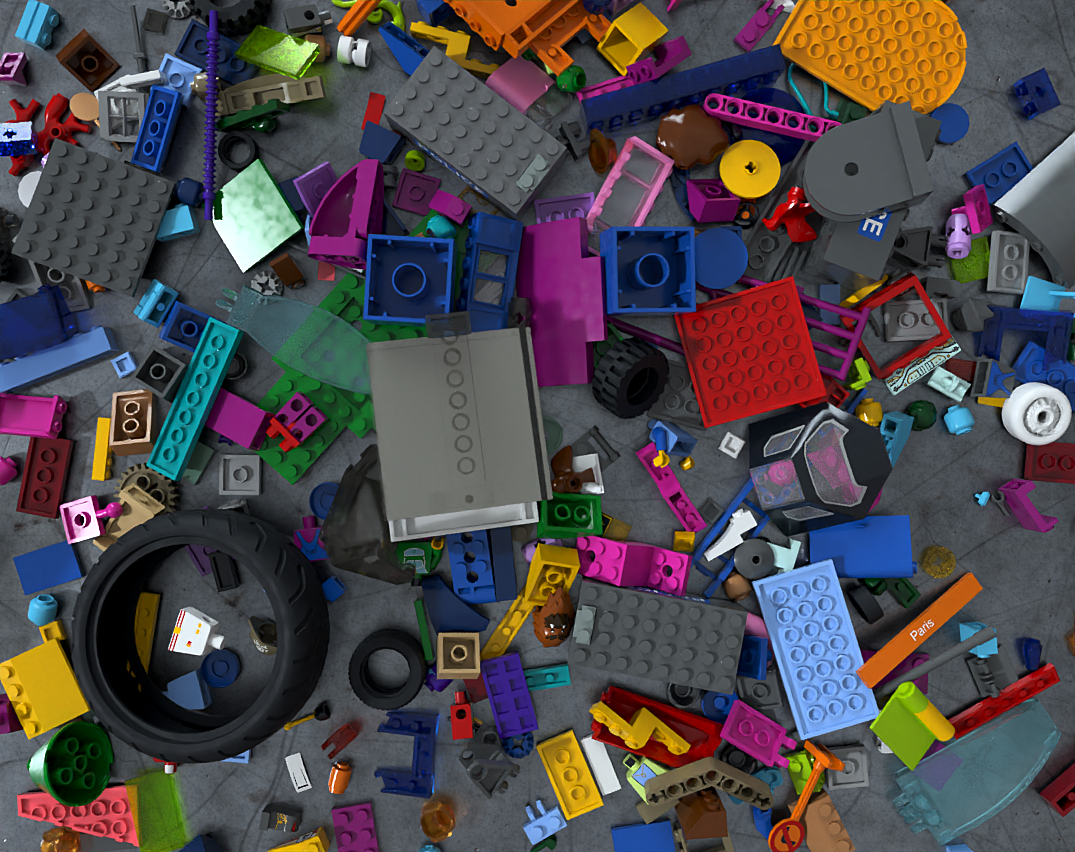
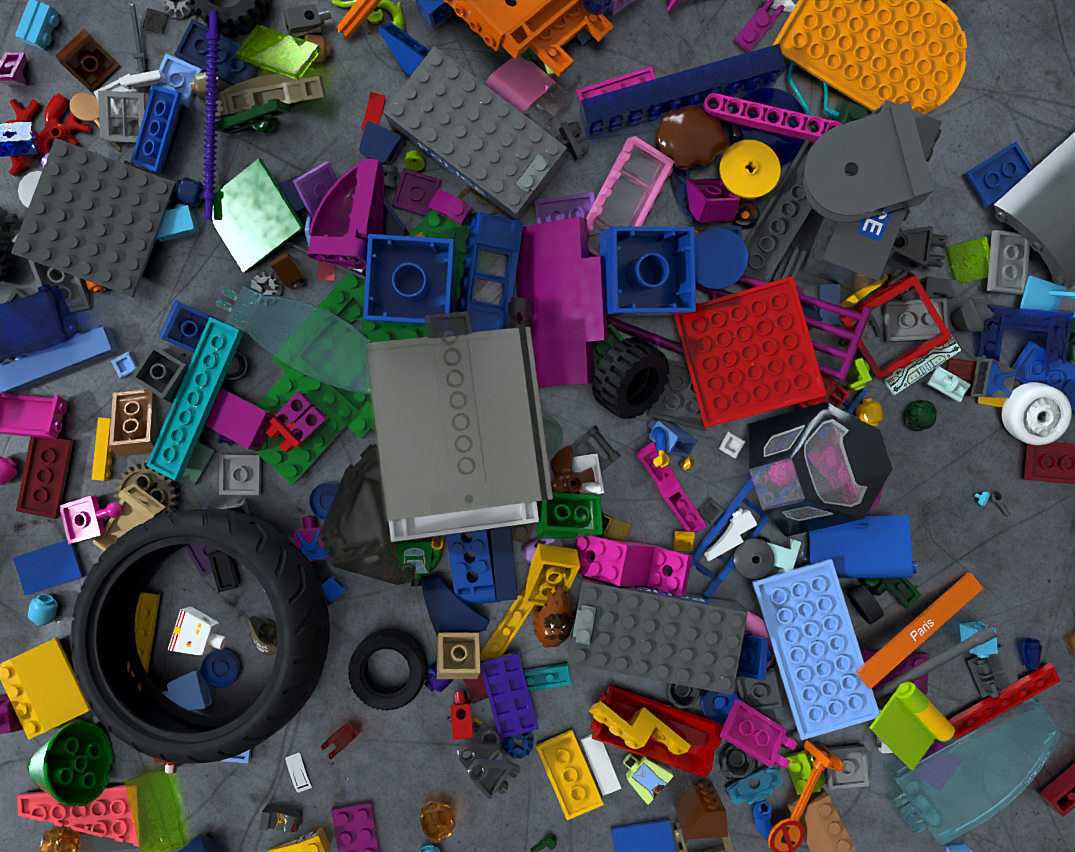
yellow tile [39,619,67,643] -> none
medium azure brick [133,278,179,328] -> none
black tyre [218,131,259,172] -> none
black hinge [284,703,331,730] -> none
orange brick [328,761,352,794] -> none
white wheel [337,35,371,67] -> none
clear blue wedge [374,712,439,799] -> none
yellow bracket [410,21,501,79] -> none
green tile [414,597,435,661] -> none
teal head [426,215,457,240] -> none
light blue hinge [523,800,567,845] -> none
green head [556,65,587,93] -> none
clear orange piece [589,128,617,173] -> none
yellow slope [596,2,669,77] -> none
magenta panel [626,35,692,85] -> none
dark tan tile [636,799,680,824] -> none
dark tan beam [644,757,774,810] -> none
medium nougat head [722,571,752,602] -> none
red animal [762,187,817,242] -> none
medium azure slope [880,411,914,469] -> none
clear yellow gear [923,546,956,578] -> none
blue tile [930,103,970,145] -> none
medium azure head [944,405,975,436] -> none
lavender piece [945,214,971,259] -> none
dark pink tile [952,184,993,234] -> none
magenta panel [997,478,1059,533] -> none
clear blue brick [1014,68,1061,120] -> none

